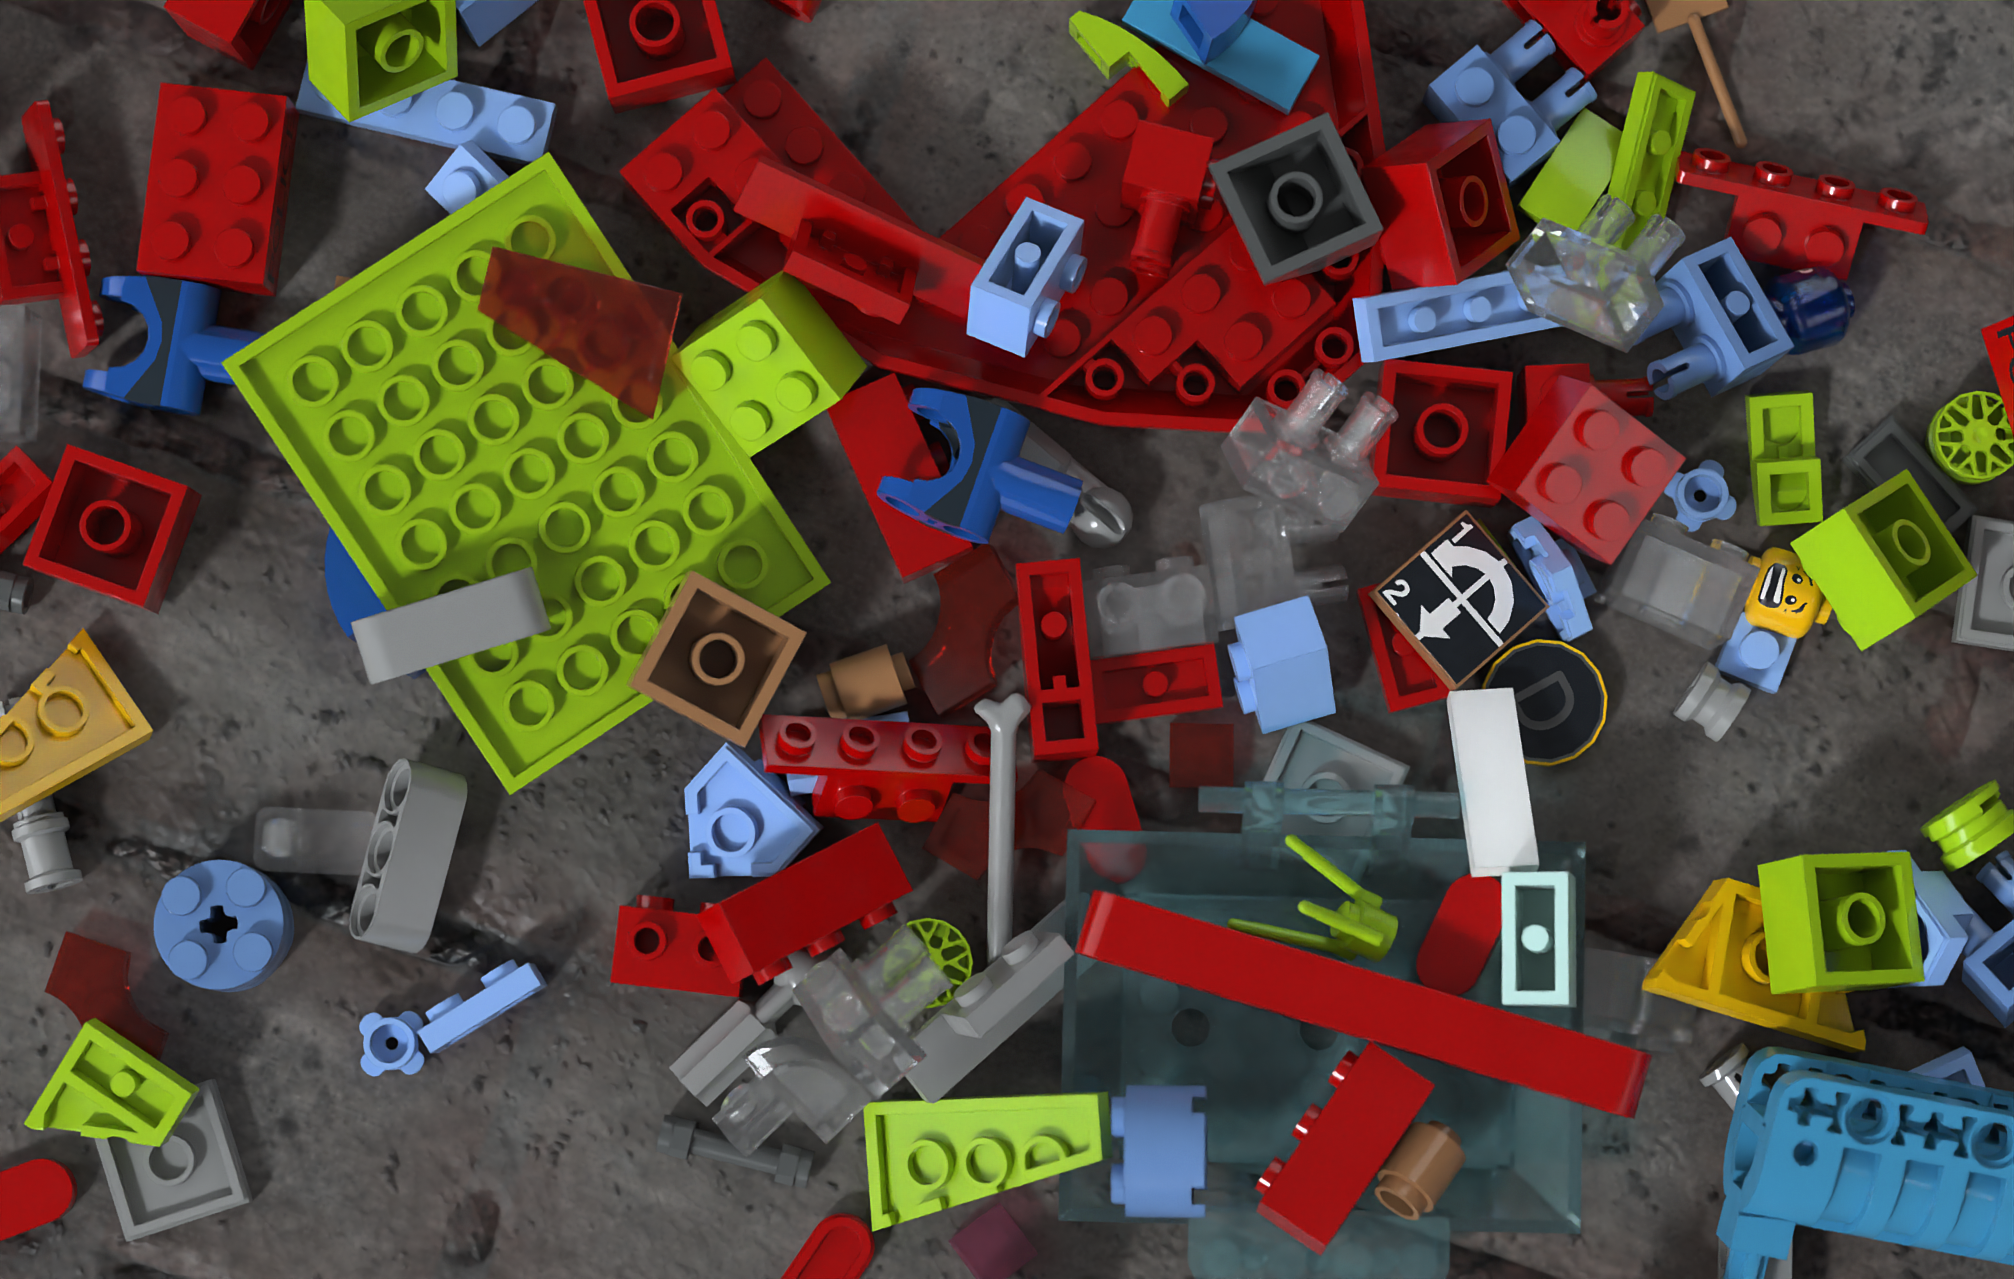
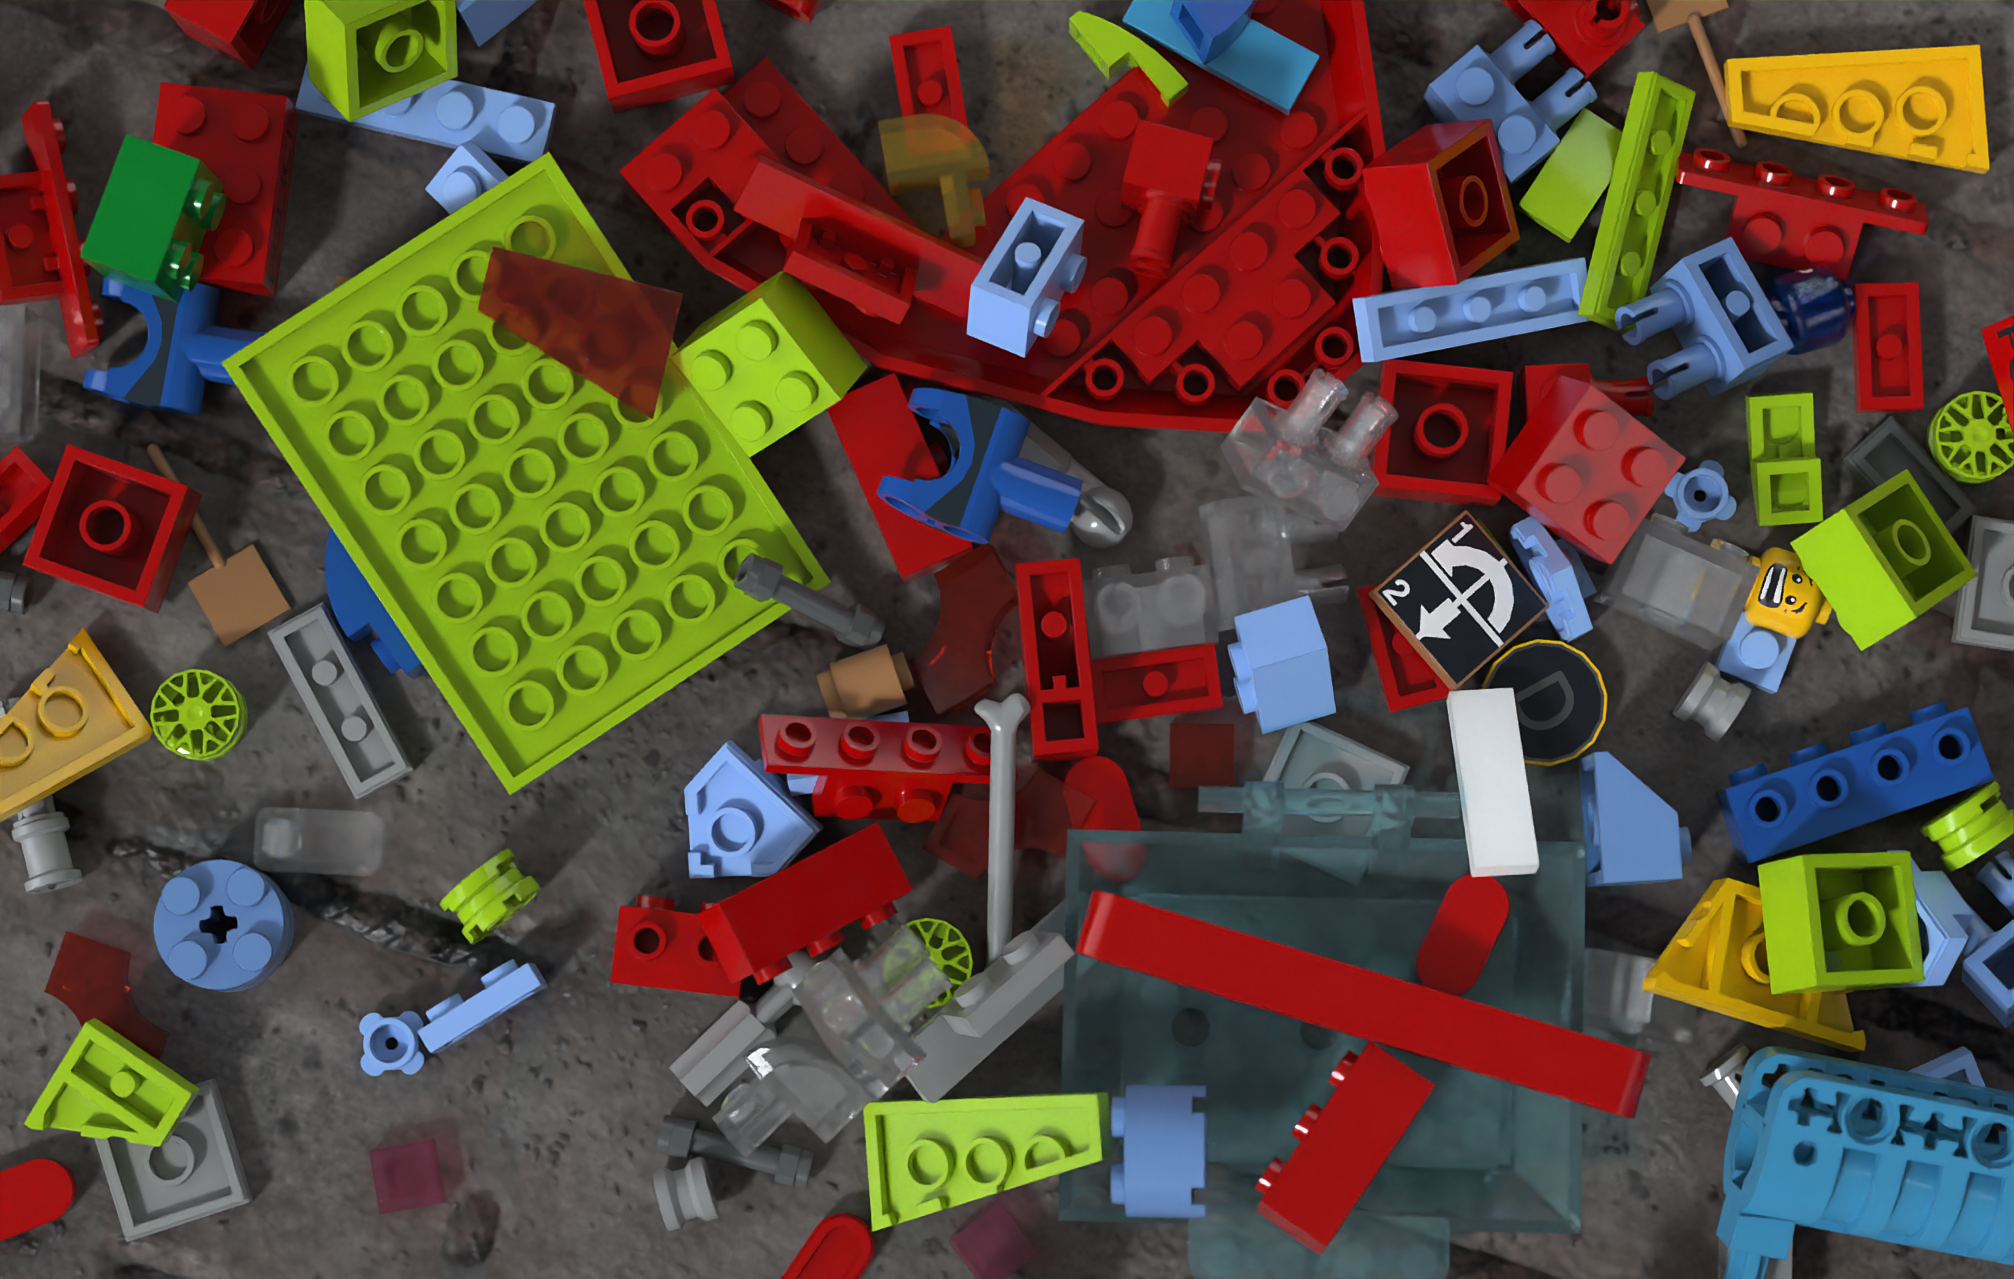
light grey beam [349,758,467,953] -> none
light grey beam [351,567,552,684] -> none
medium nougat brick [626,571,807,747] -> none
dark grey slope [1209,112,1384,285] -> none
lime plant [1227,834,1398,963] -> none
medium nougat brick [1374,1120,1466,1220] -> none
light aqua brick [1502,872,1576,1008] -> none
clear brick [1505,194,1686,353] -> none
none -> green brick [80,134,227,304]
none -> medium nougat piece [147,443,291,648]
none -> lime wheel [150,669,248,761]
none -> light grey tile [267,602,415,801]
none -> clear pink tile [369,1139,446,1215]
none -> lime wheel [439,848,542,945]
none -> light grey wheel [652,1156,719,1232]
none -> dark grey bar [734,553,886,651]
none -> clear yellow brick [878,114,990,248]
none -> red plate [889,26,972,164]
none -> medium blue slope [1578,752,1692,887]
none -> blue brick [1715,701,1994,865]
none -> yellow wing [1723,45,1990,174]
none -> red plate [1850,282,1924,413]

